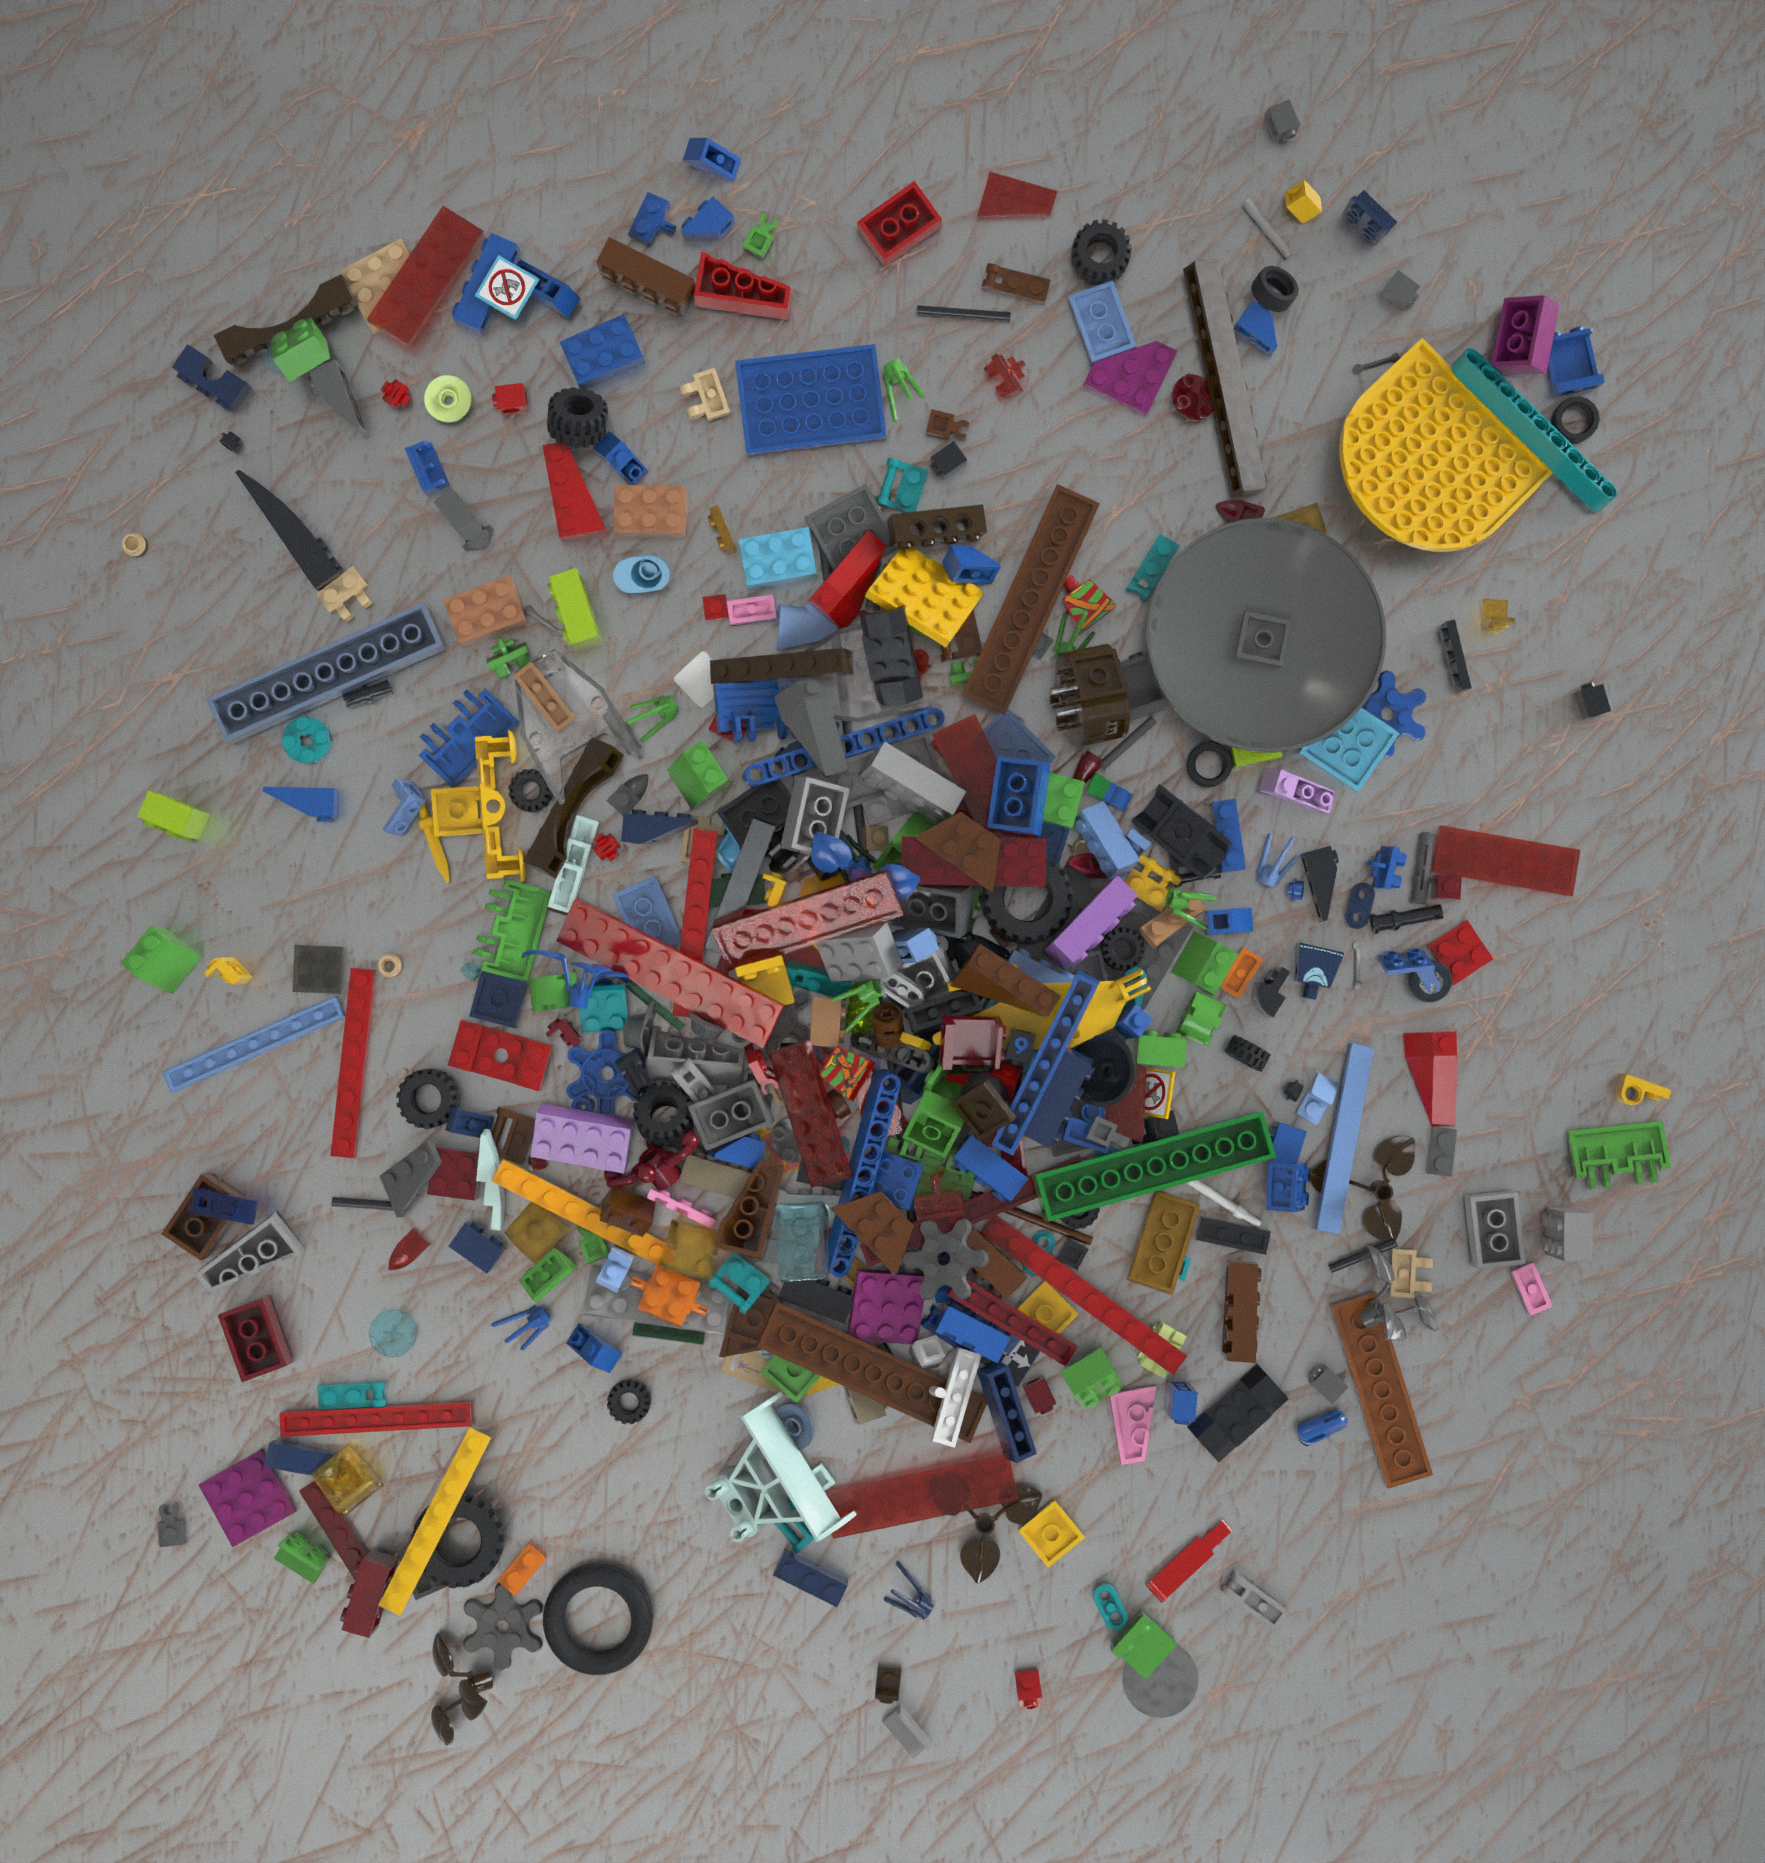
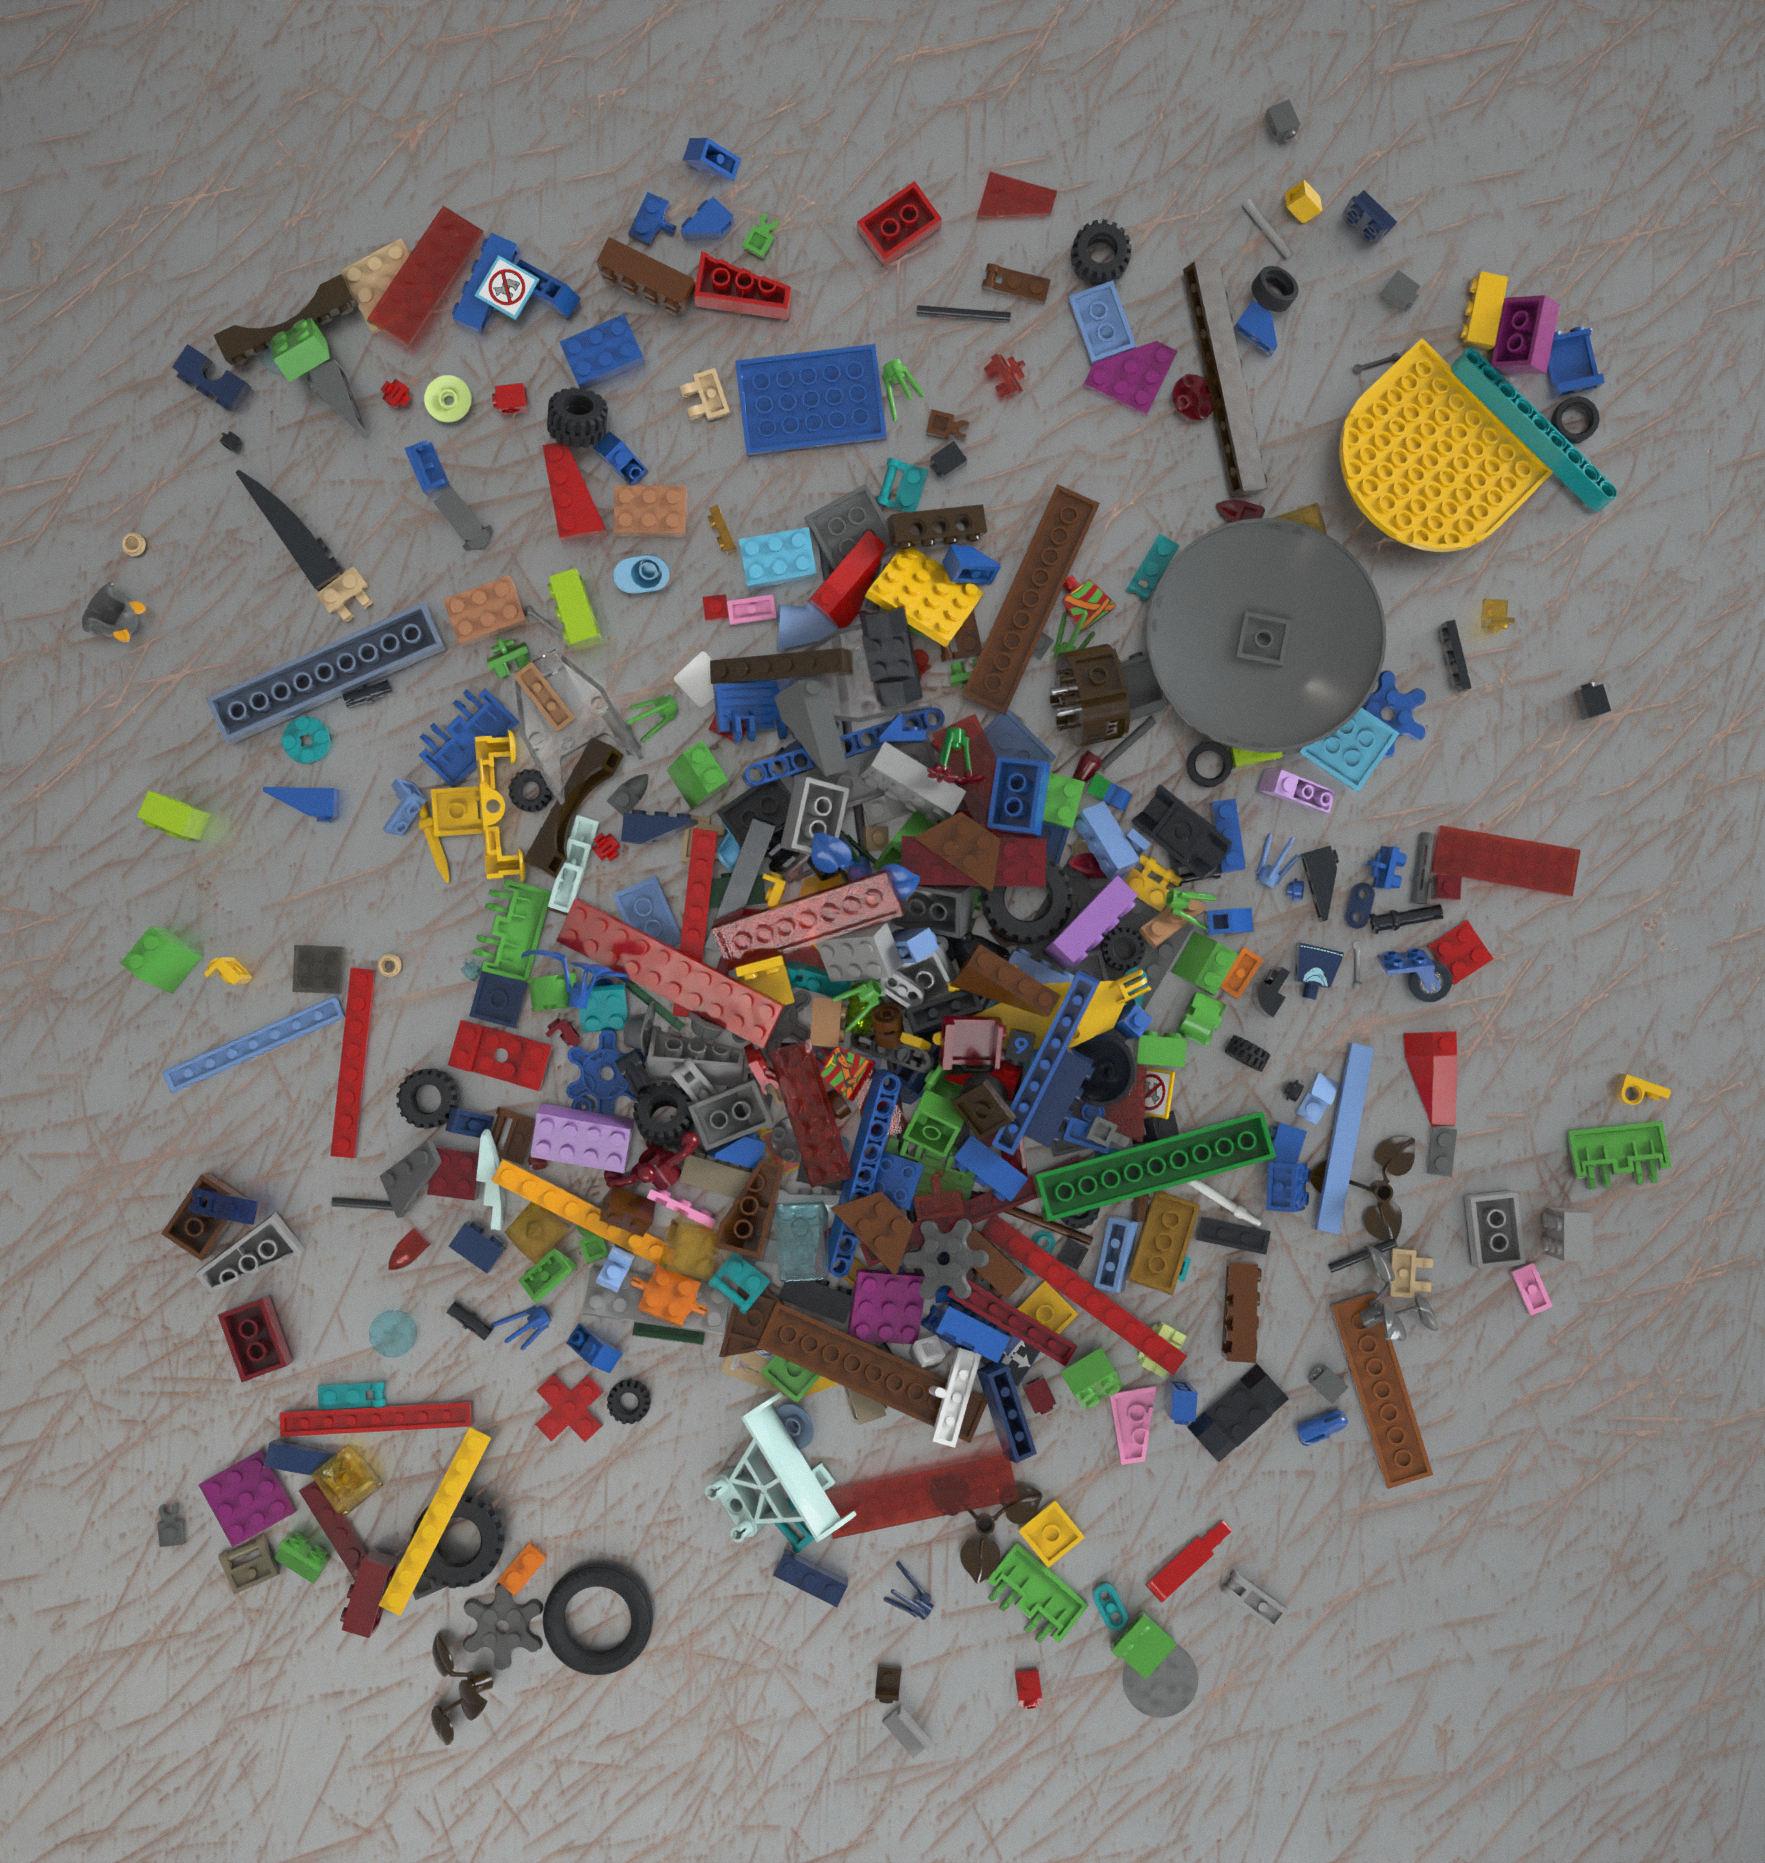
none -> dark grey hair [82,582,146,642]
none -> dark tan plate [218,1534,280,1595]
none -> black pin [446,1300,493,1341]
none -> red plate [535,1373,604,1442]
none -> blue slope [875,713,927,744]
none -> plant [927,727,985,785]
none -> bright green hinge [986,1543,1089,1643]
none -> medium blue brick [1094,1216,1139,1293]
none -> reddish brown axle [1132,1194,1151,1222]
none -> yellow brick [1460,271,1508,351]

